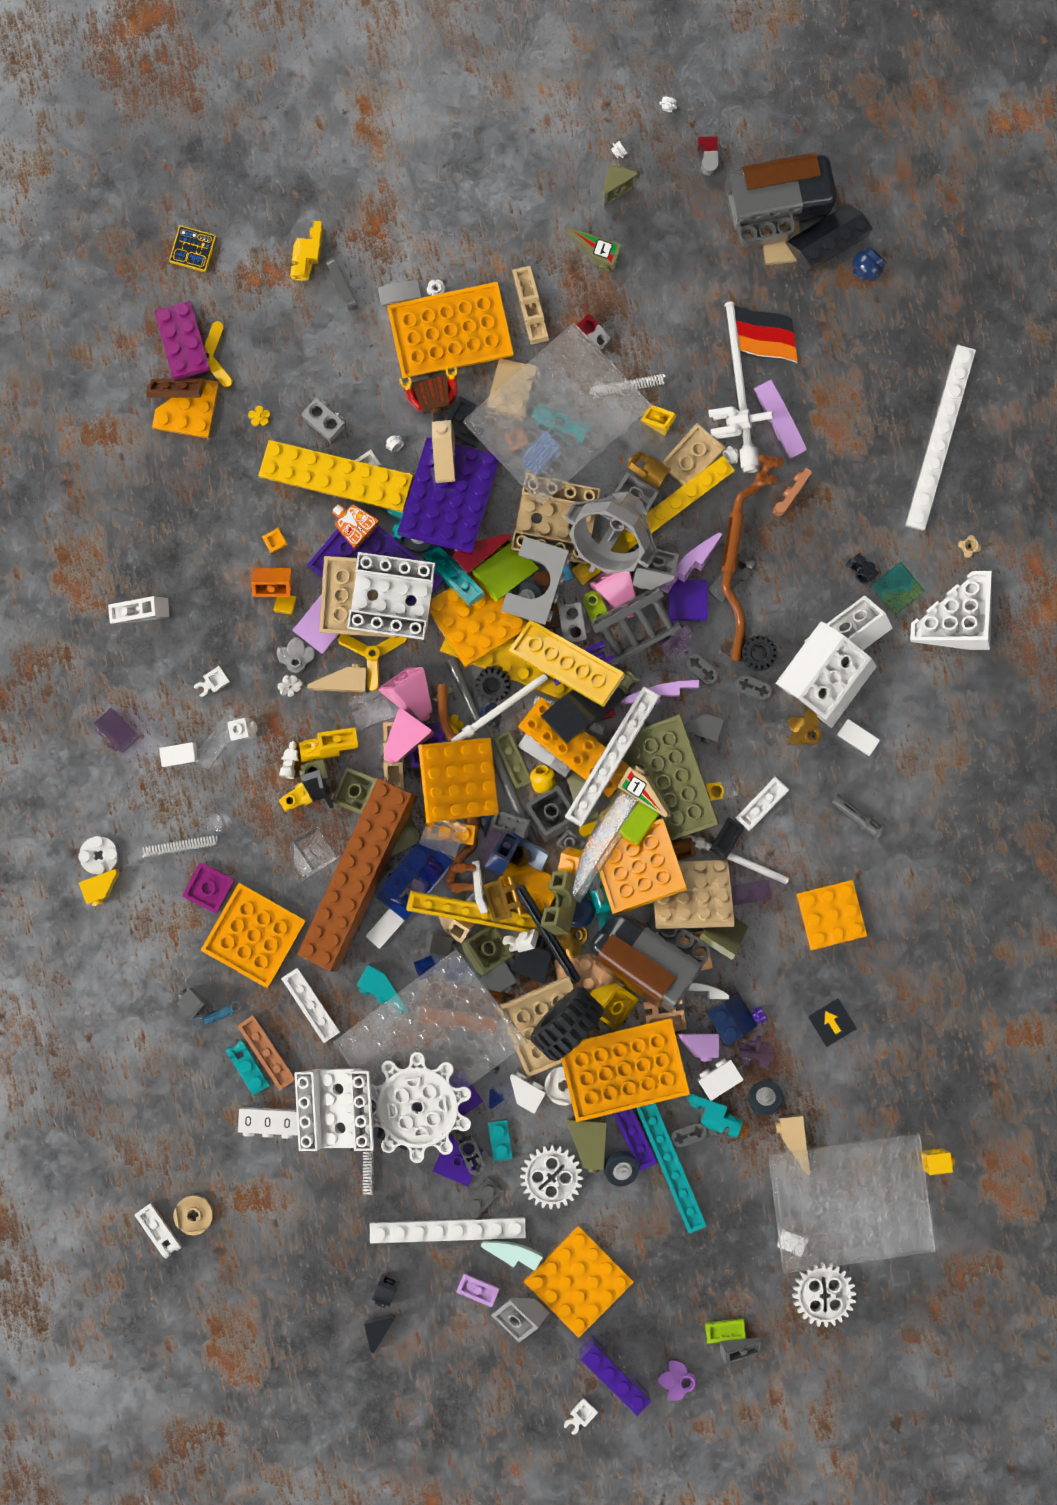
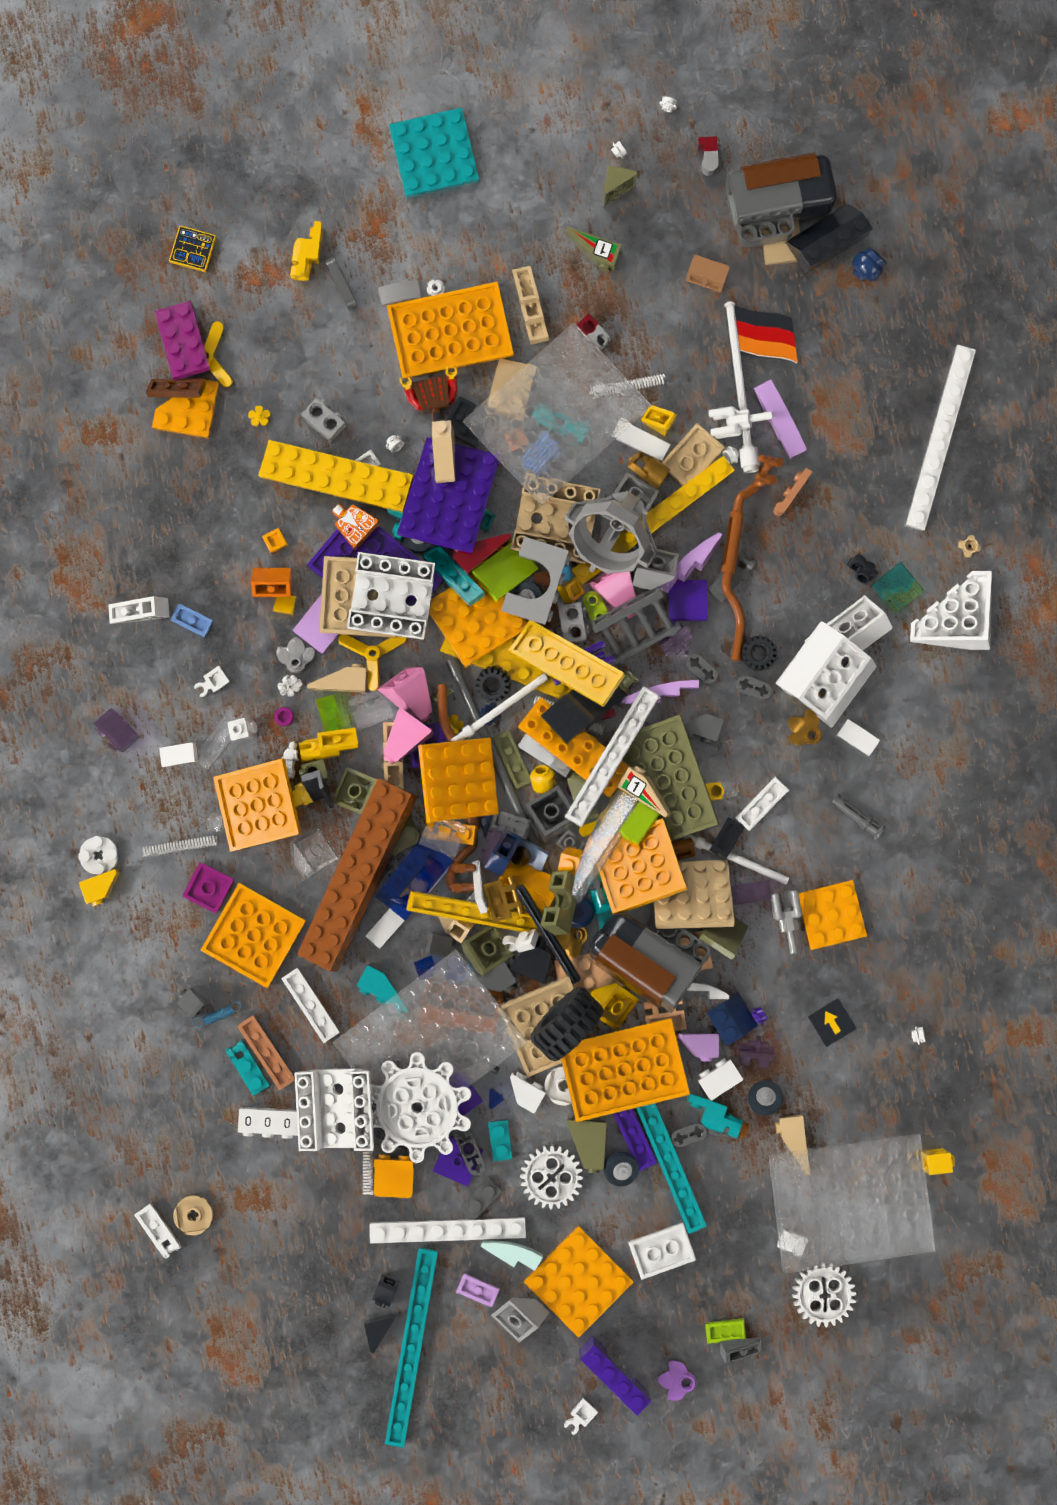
none -> medium blue plate [170,604,214,638]
none -> light orange plate [213,759,302,852]
none -> magenta tile [274,707,294,727]
none -> clear neon green plate [315,694,344,732]
none -> light orange bracket [374,1154,414,1198]
none -> teal plate [385,1247,438,1448]
none -> teal plate [389,107,479,198]
none -> teal slope [480,508,496,532]
none -> yellow slope [557,577,585,603]
none -> white tile [611,419,671,462]
none -> white tile [628,1222,696,1280]
none -> medium nougat hinge [685,254,730,293]
none -> light grey plant [769,890,802,954]
none -> white plate [912,1026,926,1045]

